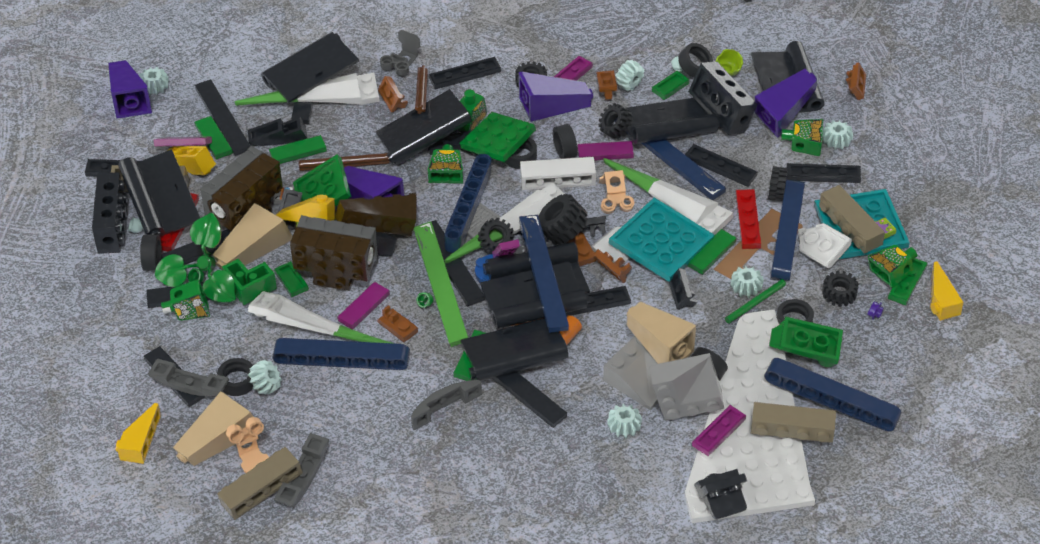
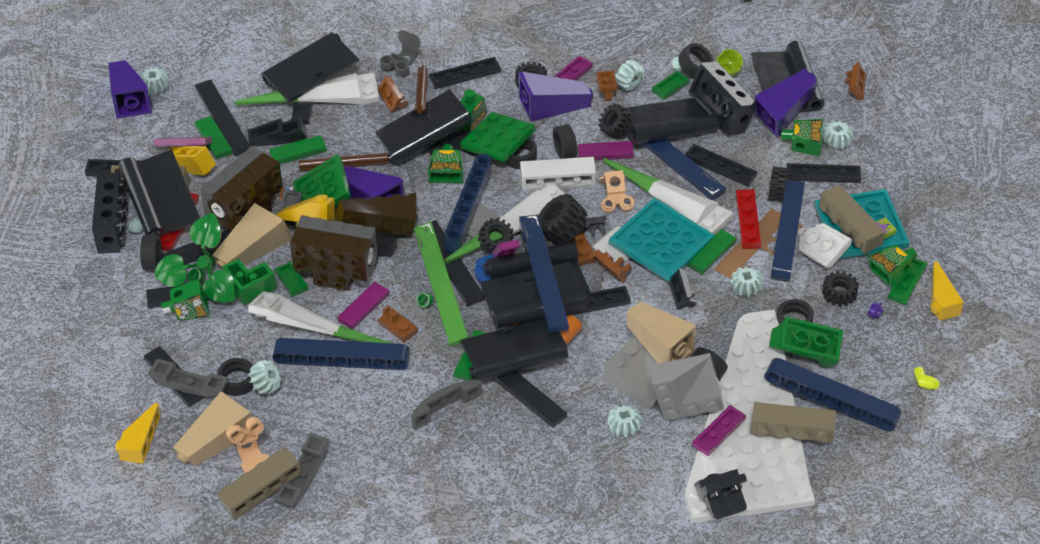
green bar [725,279,786,324] -> none
none -> neon yellow arm [914,367,940,390]

